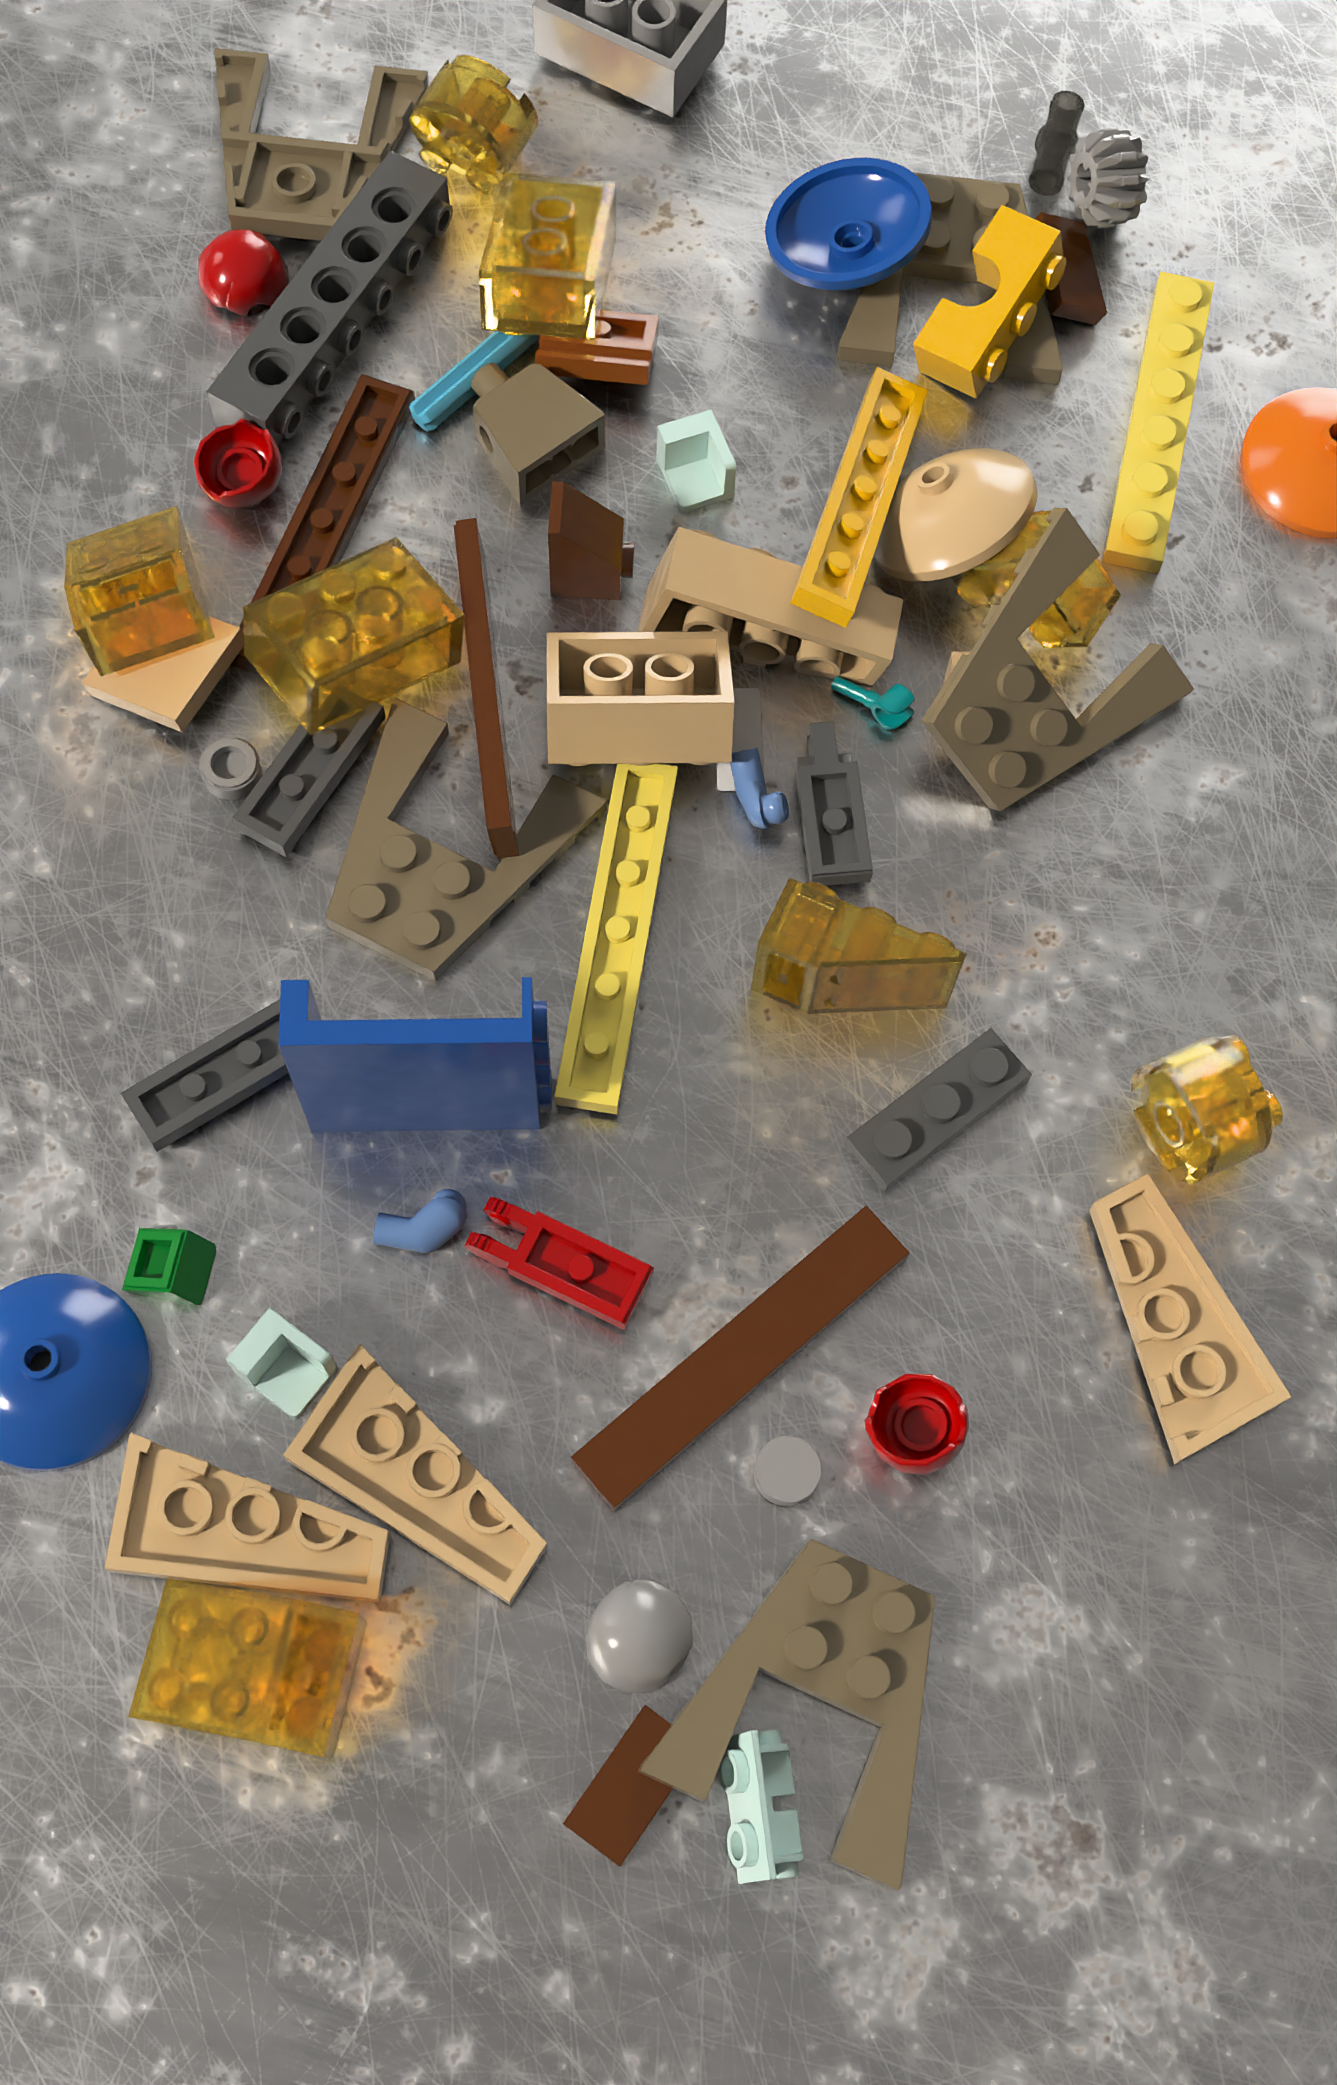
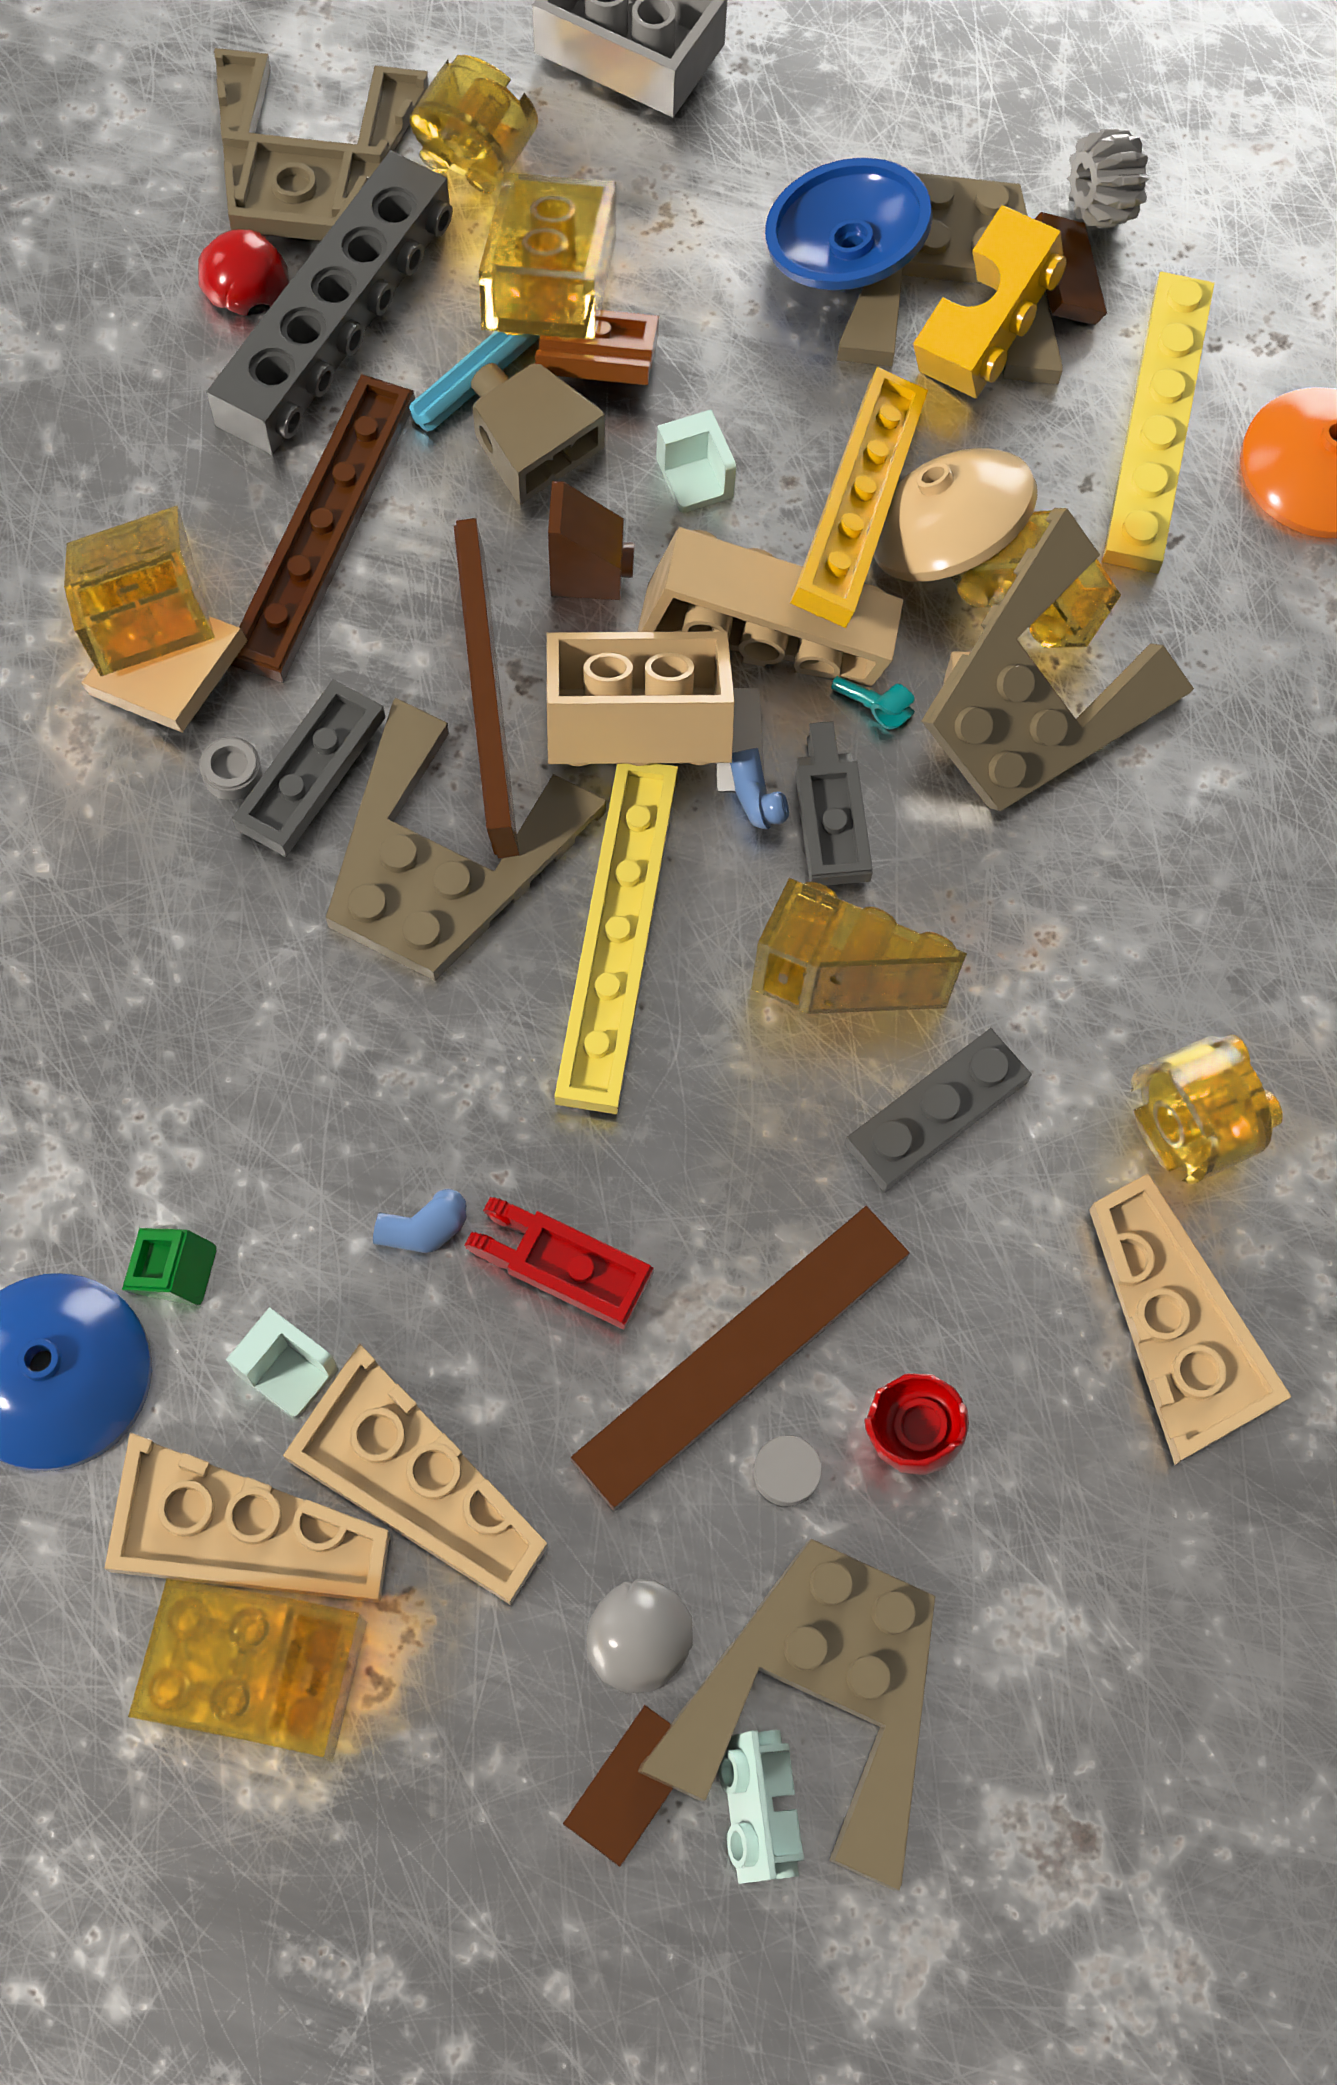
dark grey plate [120,999,289,1152] -> none
red hair [193,418,282,509] -> none
clear yellow brick [243,537,465,735] -> none
blue panel [278,977,552,1133] -> none
clear smoke pin [1028,90,1085,196] -> none

